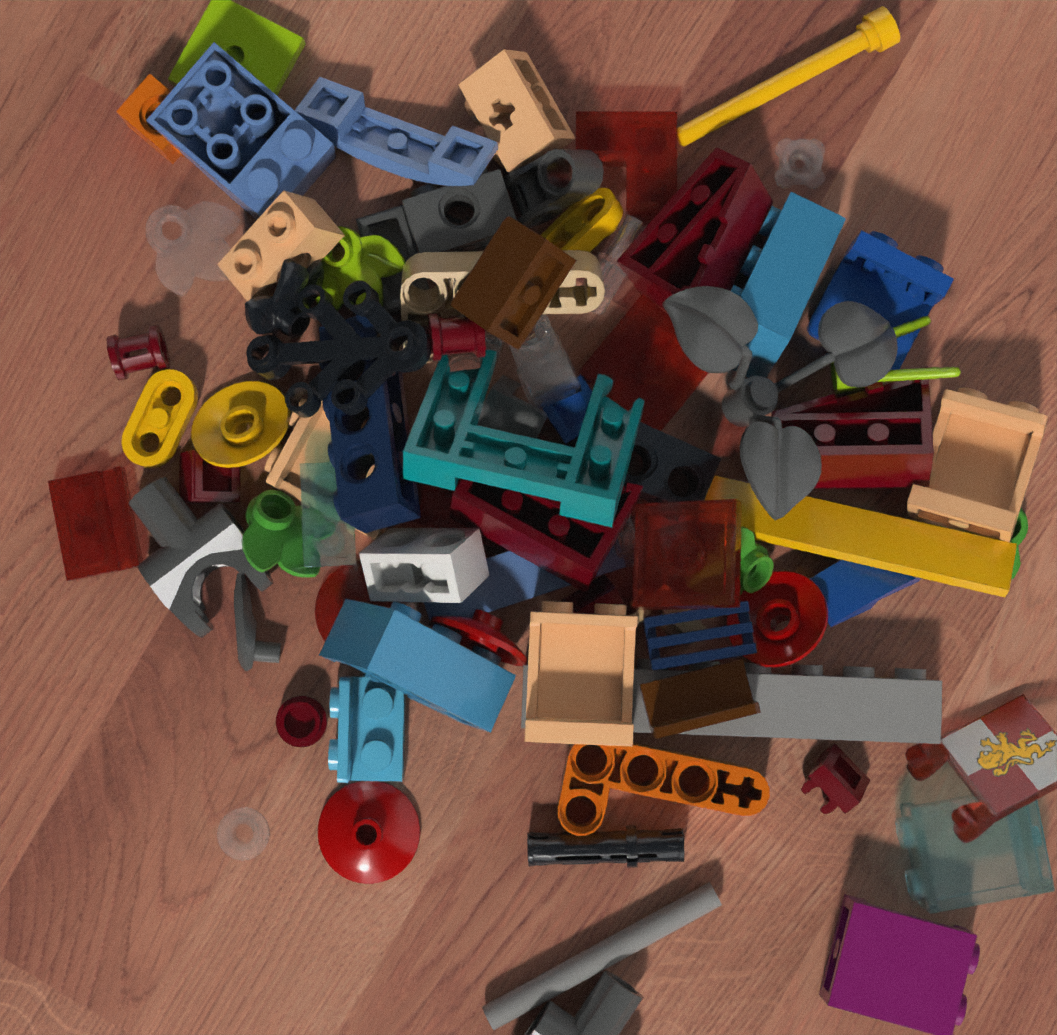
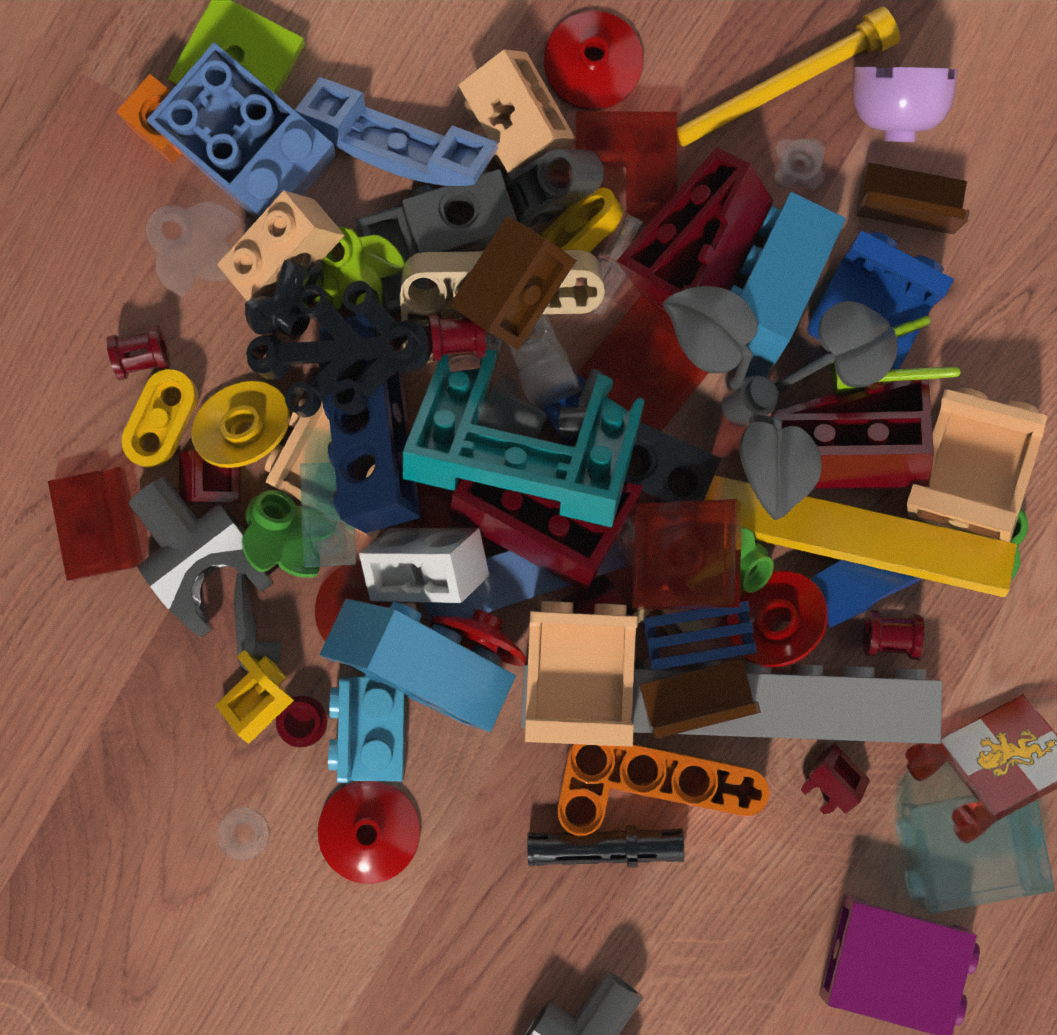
light grey piece [482,882,722,1030] -> none
none -> yellow bracket [215,649,294,744]
none -> red dish [544,11,643,110]
none -> dark grey hand [559,369,603,438]
none -> lavender cylinder [852,67,958,142]
none -> reddish brown panel [855,162,970,235]
none -> dark red bush [863,610,925,660]

